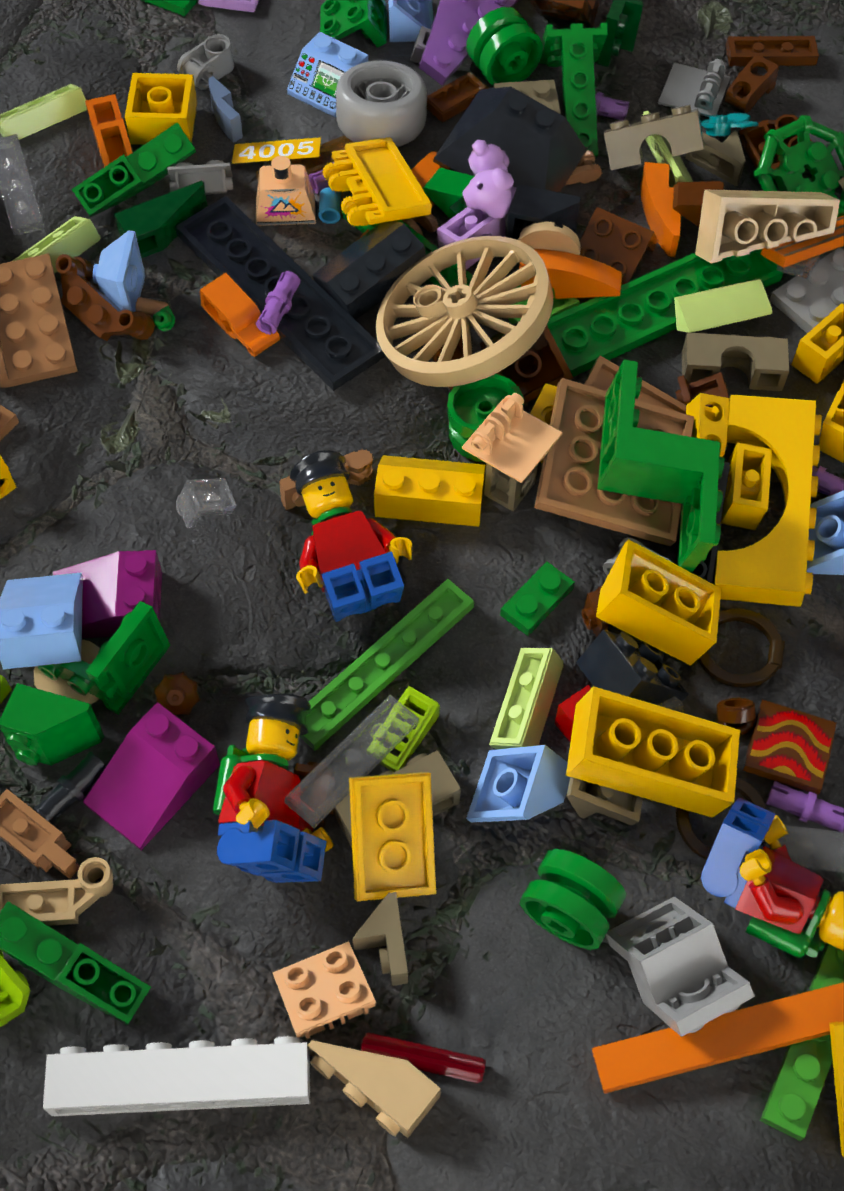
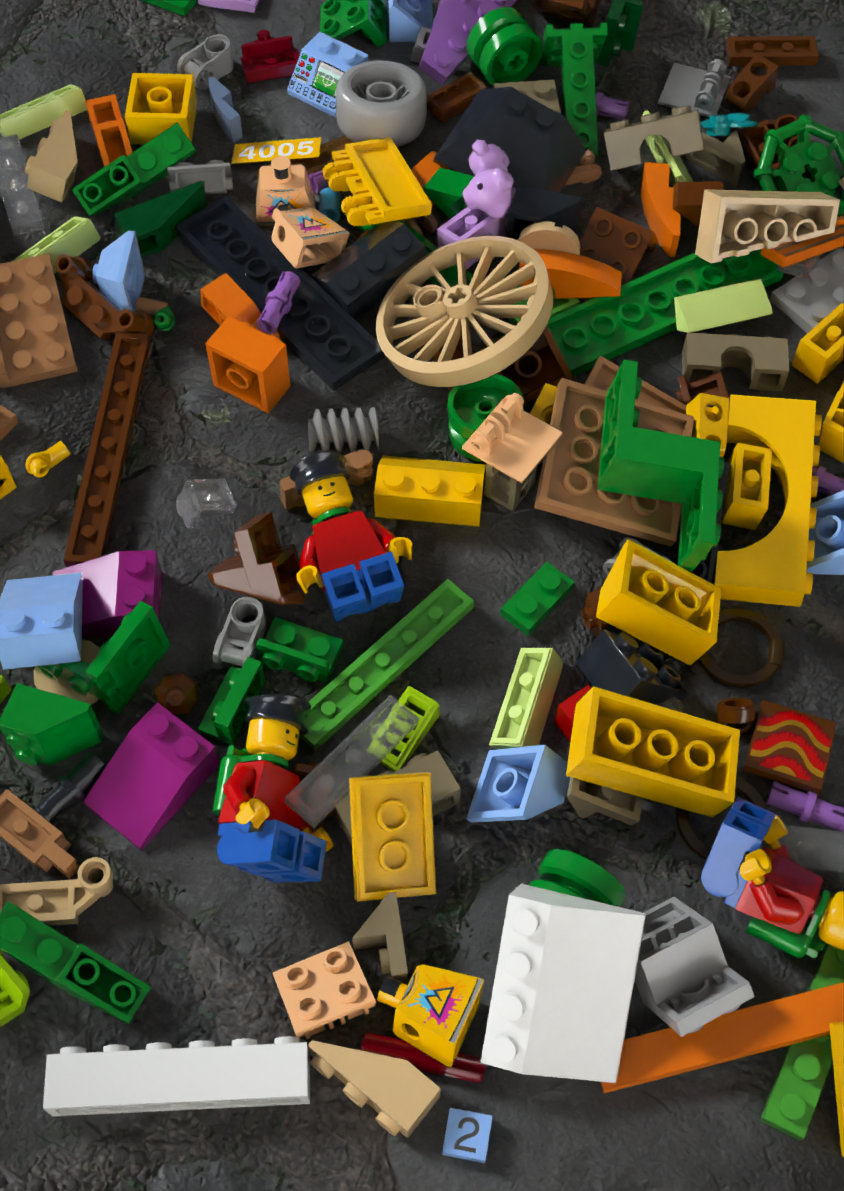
none -> tan slope [25,110,78,203]
none -> yellow arm [25,441,71,478]
none -> reddish brown plate [63,332,151,567]
none -> green bracket [199,657,265,745]
none -> orange brick [205,316,291,414]
none -> reddish brown piece [208,512,306,605]
none -> light grey piece [213,597,267,667]
none -> dark red slope [240,29,300,83]
none -> green bracket [256,617,344,683]
none -> light nougat torso [271,205,350,268]
none -> light grey piece [308,407,379,453]
none -> yellow torso [377,964,484,1068]
none -> light blue tile [442,1108,493,1163]
none -> white slope [481,884,646,1083]

